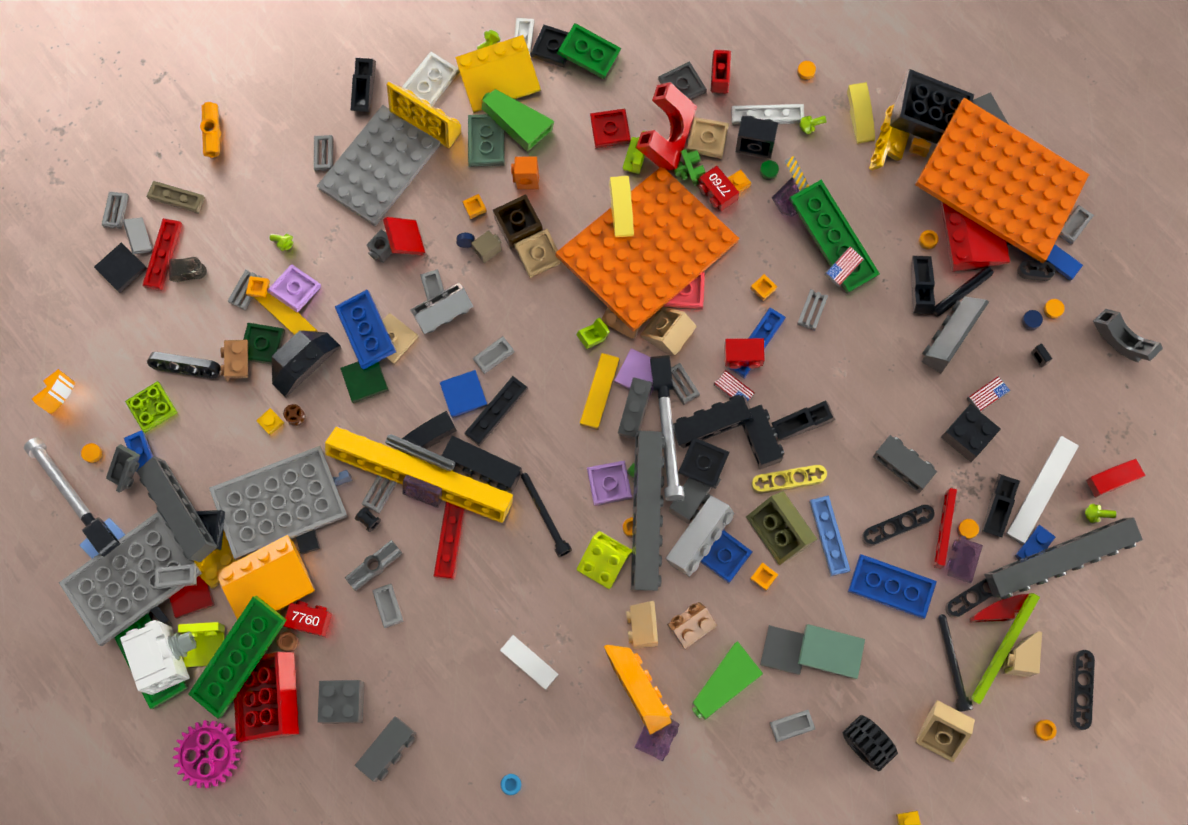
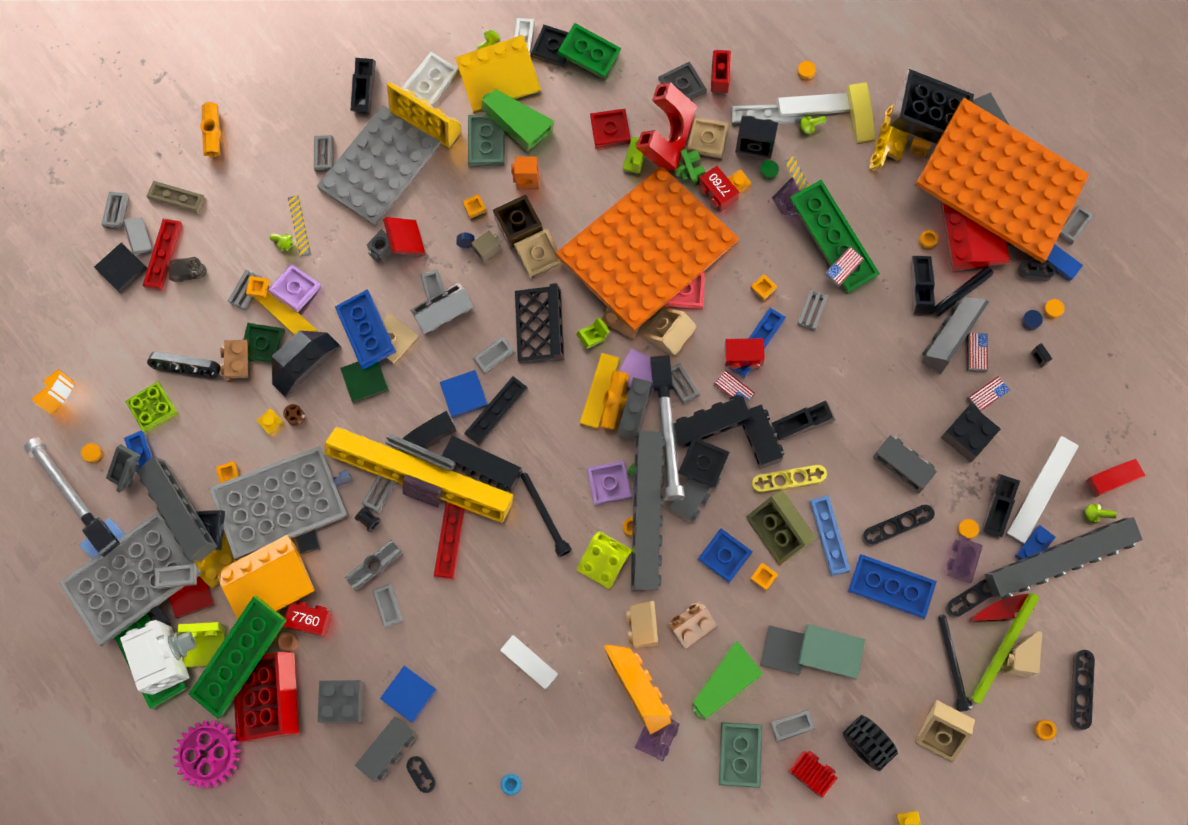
light yellow slope [609,176,634,237] -> none
light grey brick [666,495,734,577] -> none
red tile [934,488,957,569] -> none
dark grey arch [1093,309,1163,362] -> none
none -> light orange plate [216,461,240,483]
none -> sticker [288,195,311,256]
none -> blue tile [380,666,437,723]
none -> black beam [406,756,436,793]
none -> black fence [515,283,565,363]
none -> light orange piece [601,371,630,430]
none -> sand green tile [719,722,762,788]
none -> white tile [777,93,850,117]
none -> red brick [788,751,838,798]
none -> tile [967,332,988,372]

